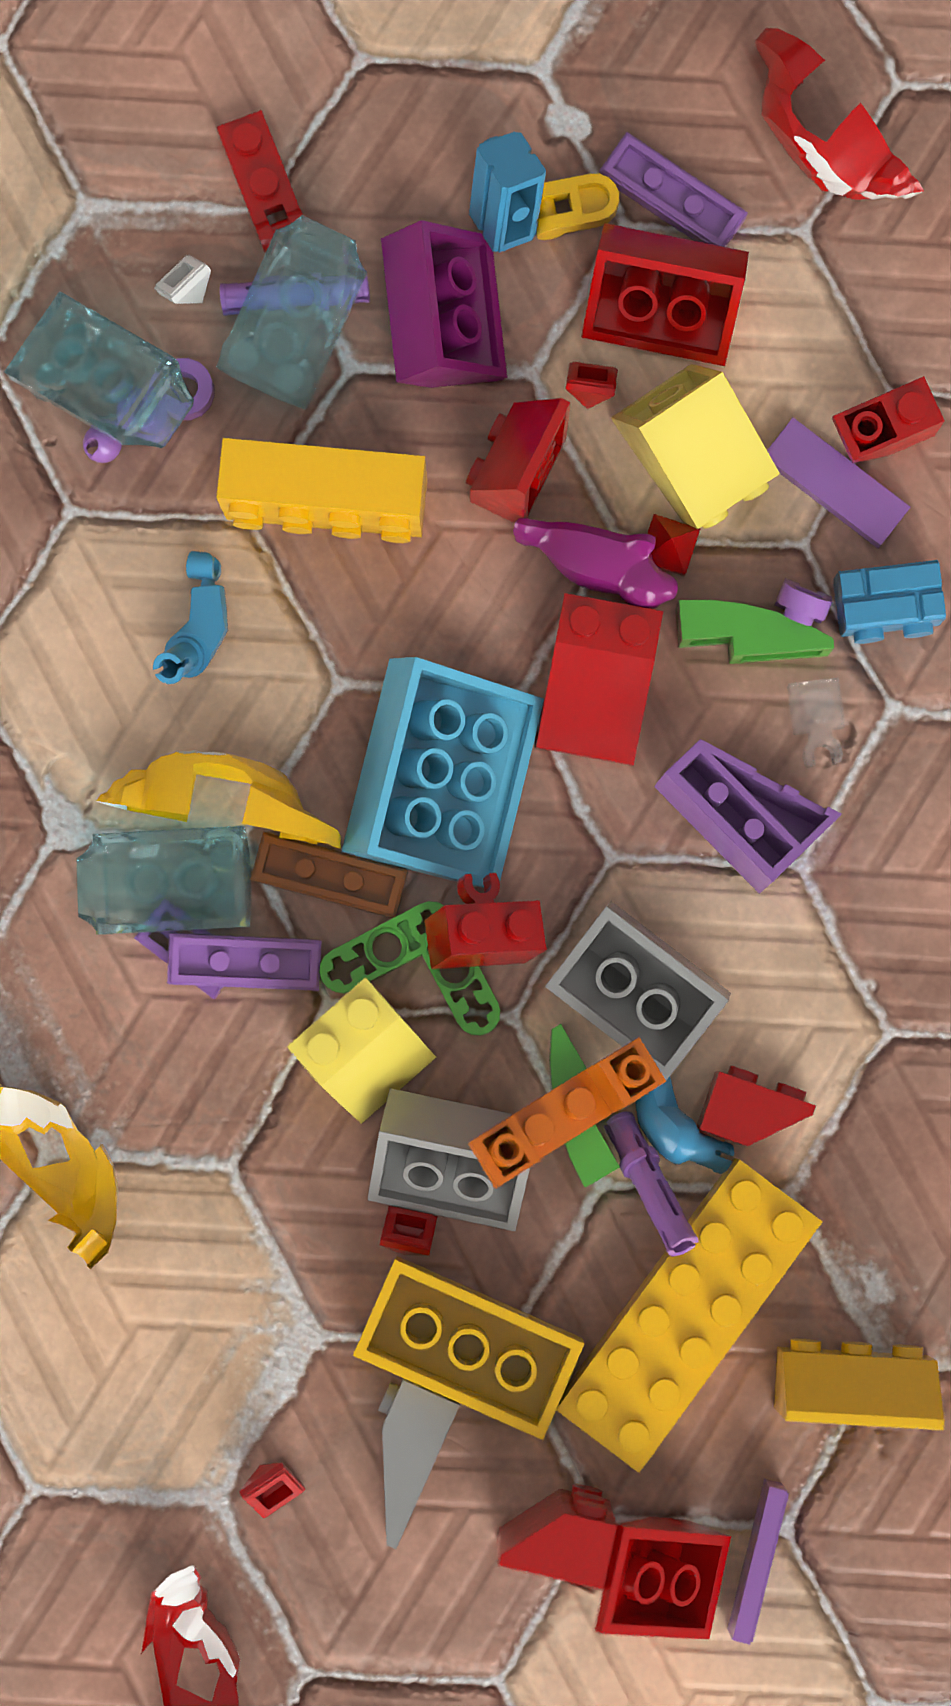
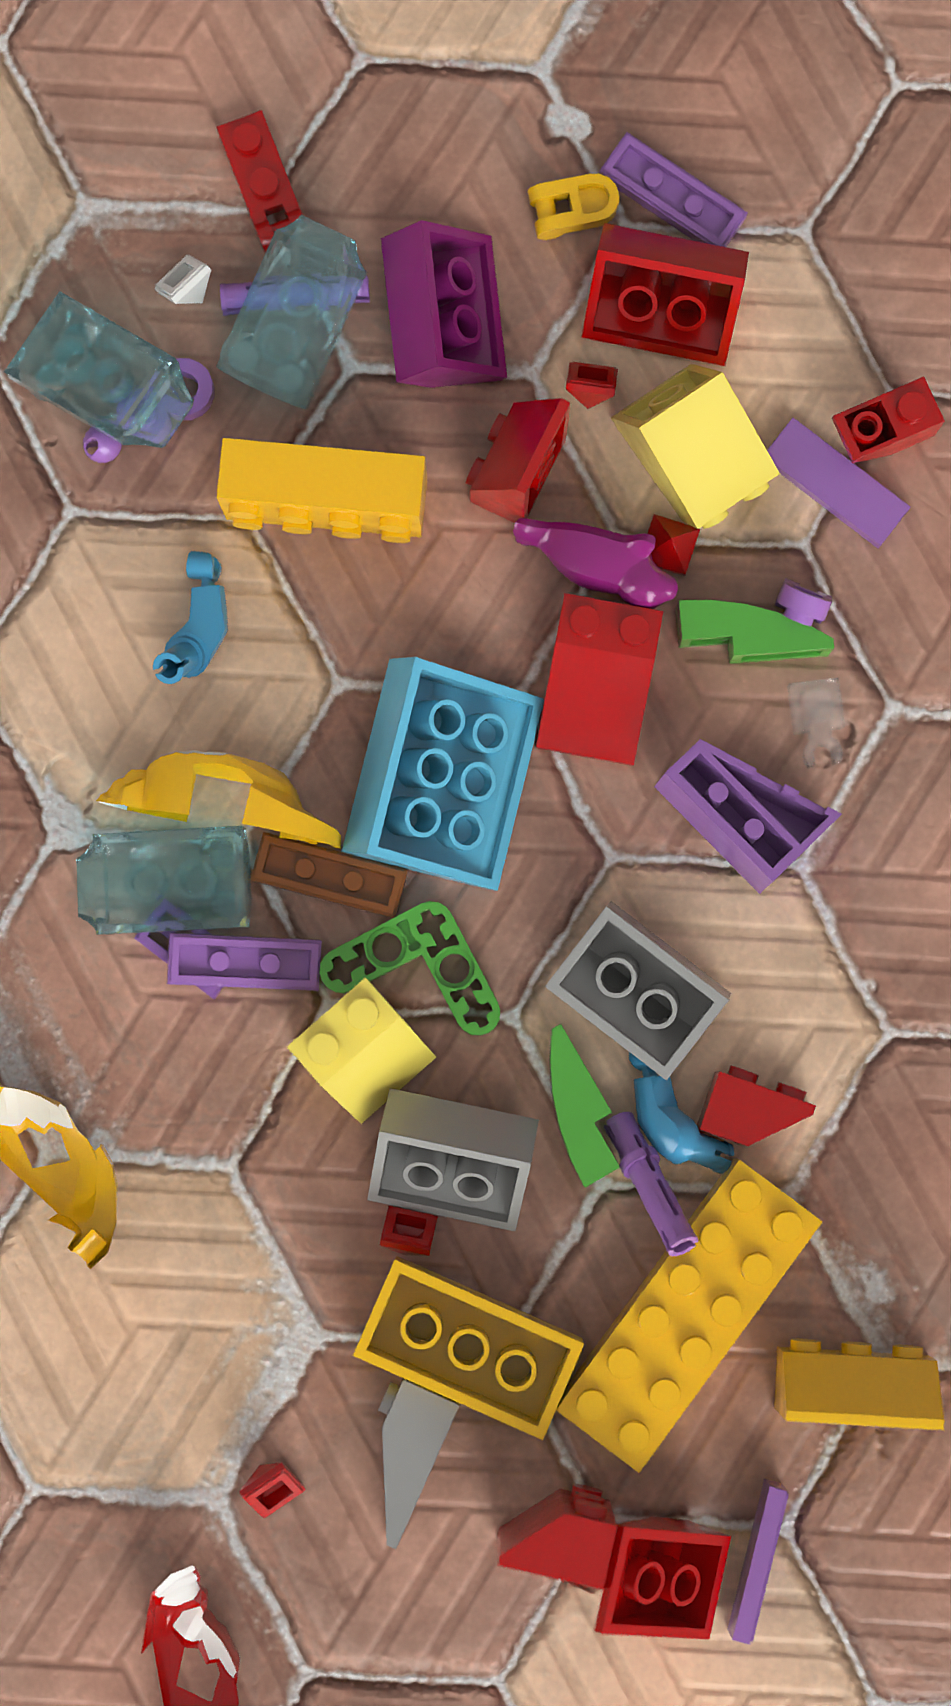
red brick [425,873,547,969] -> none
orange slope [468,1037,666,1189] -> none
dark azure brick [469,131,546,253] -> none
red animal [756,28,924,200] -> none
dark azure brick [833,560,946,644] -> none

